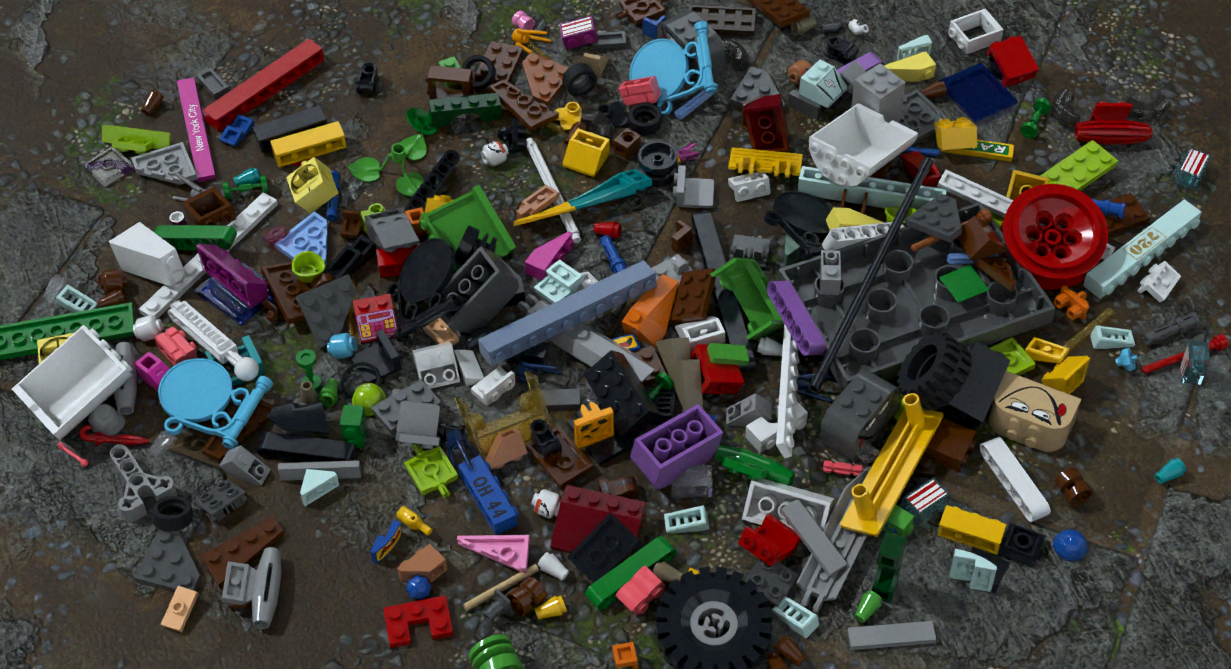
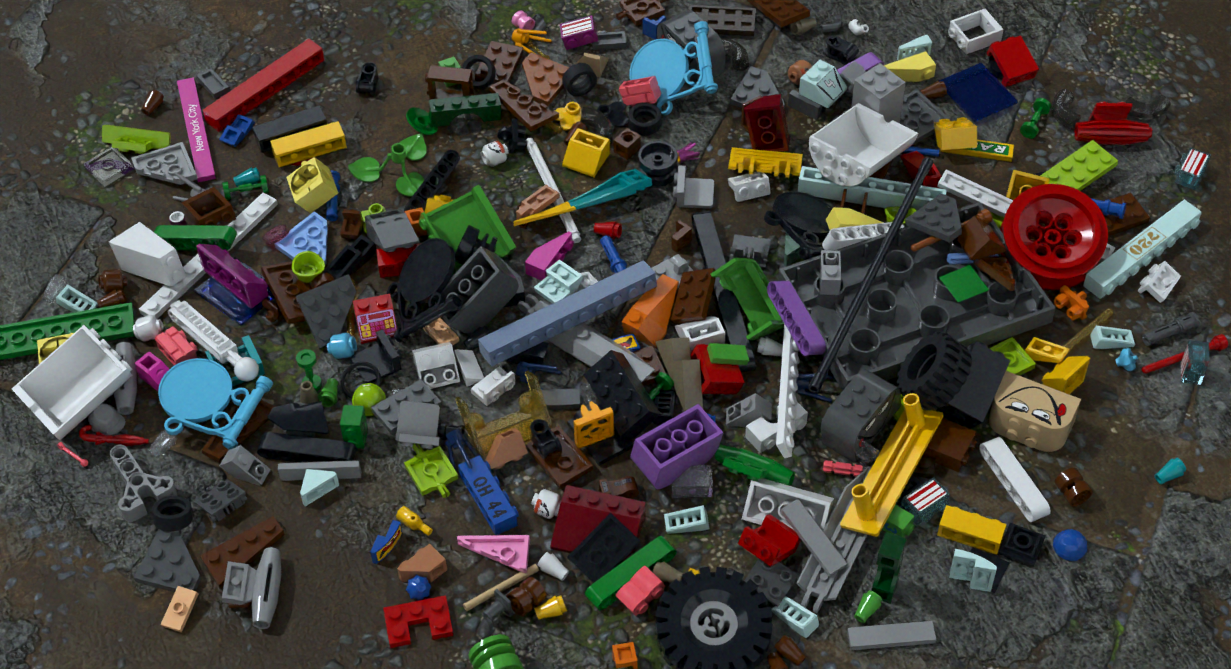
medium blue axle [675,89,714,120] -> none

